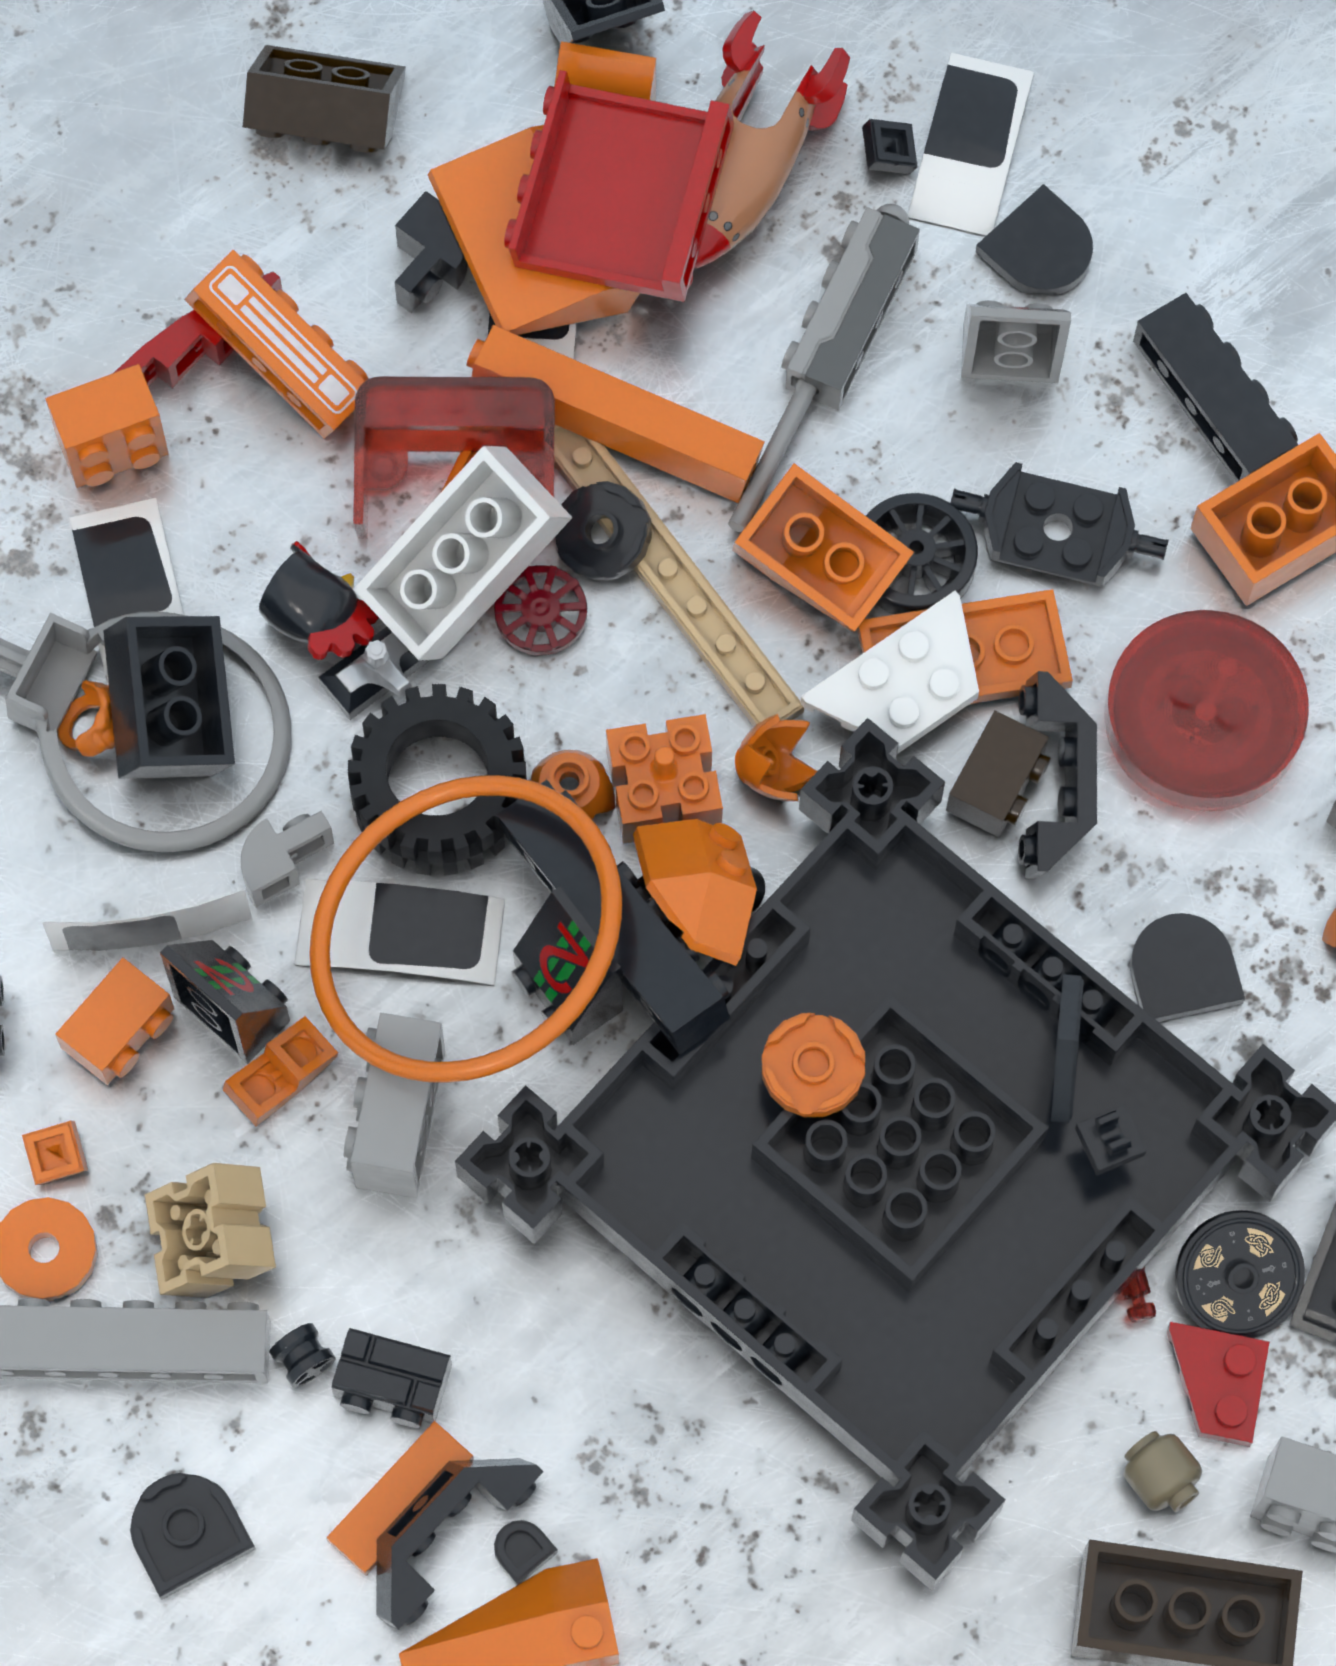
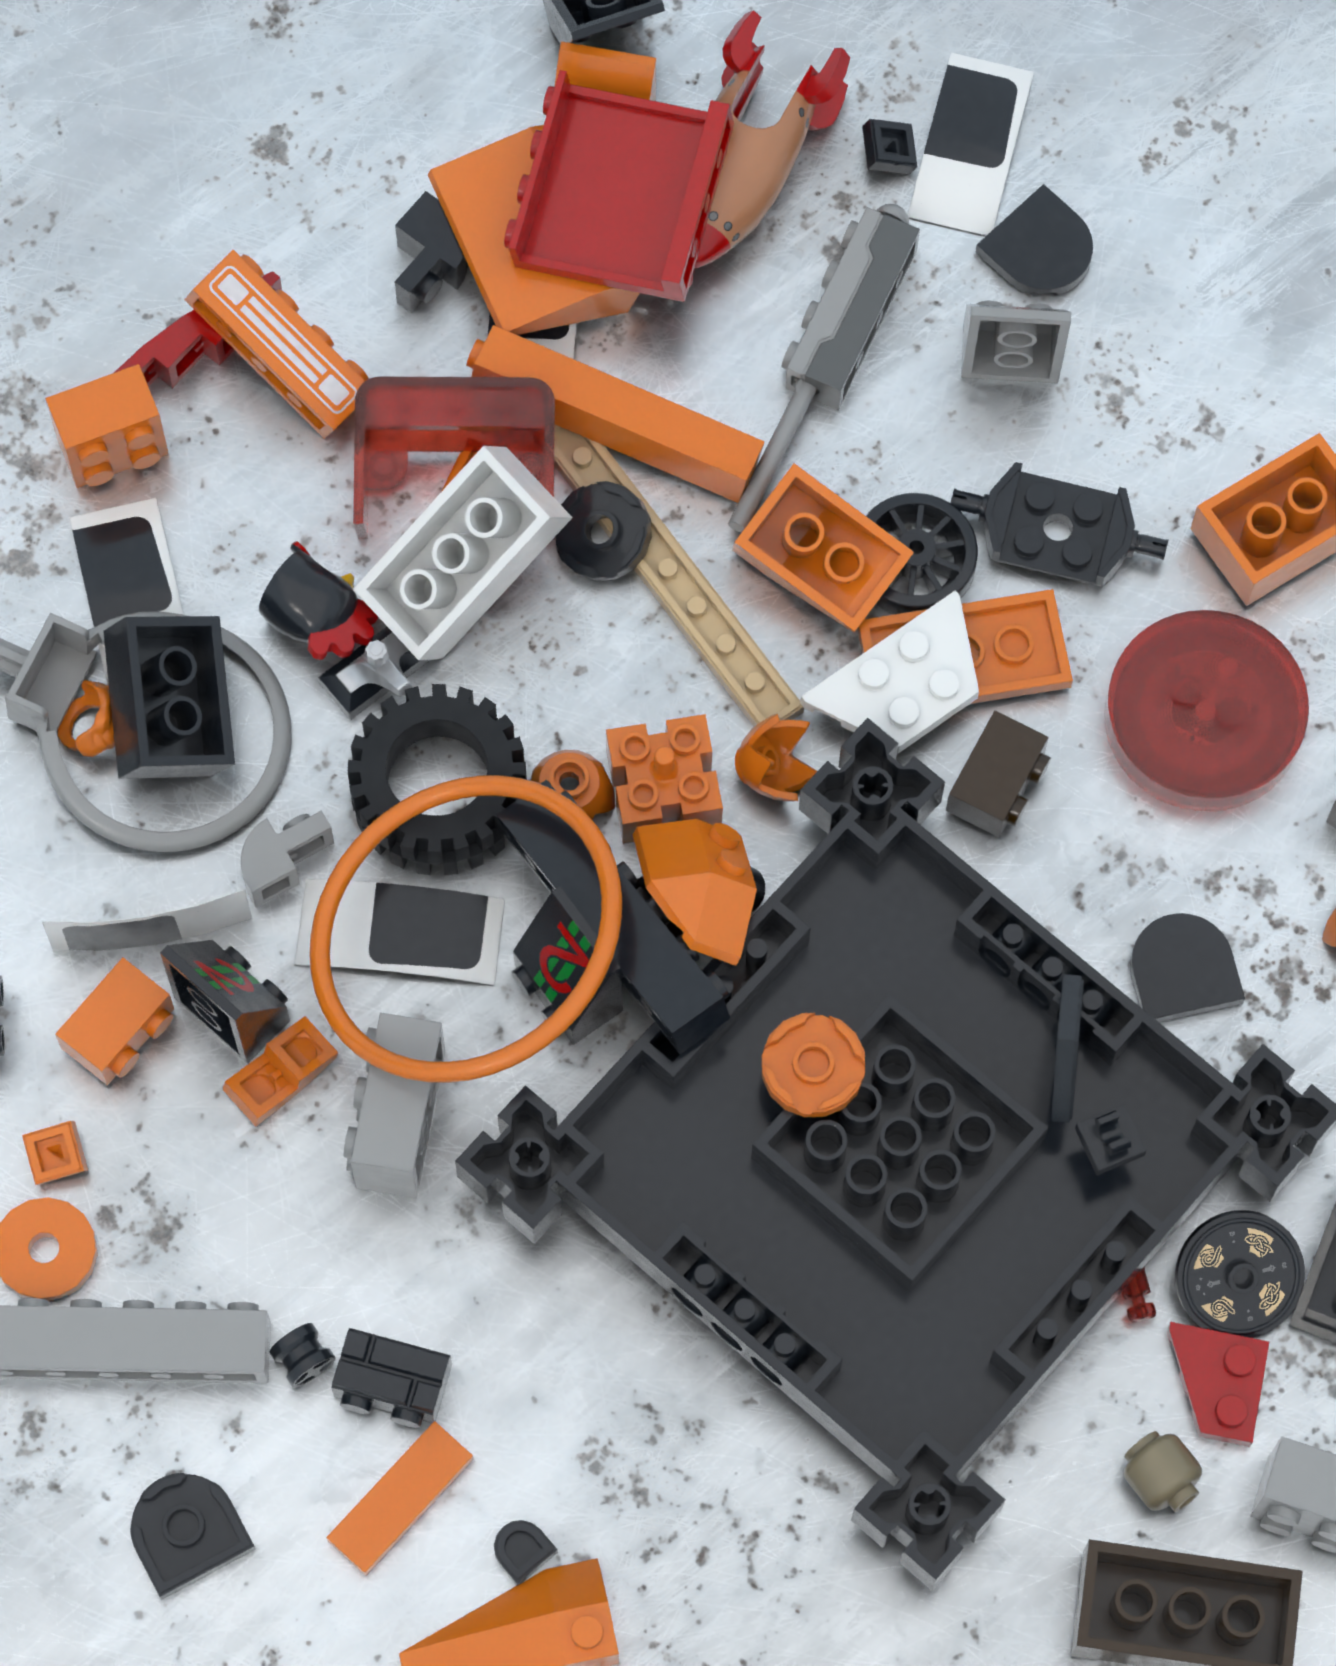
tan brick [144,1163,276,1298] -> none
dark brown slope [242,45,406,153] -> none
black slope [376,1458,544,1630] -> none
dark red wheel [494,565,587,656] -> none
black slope [1018,671,1097,879] -> none
black brick [1133,293,1298,482] -> none

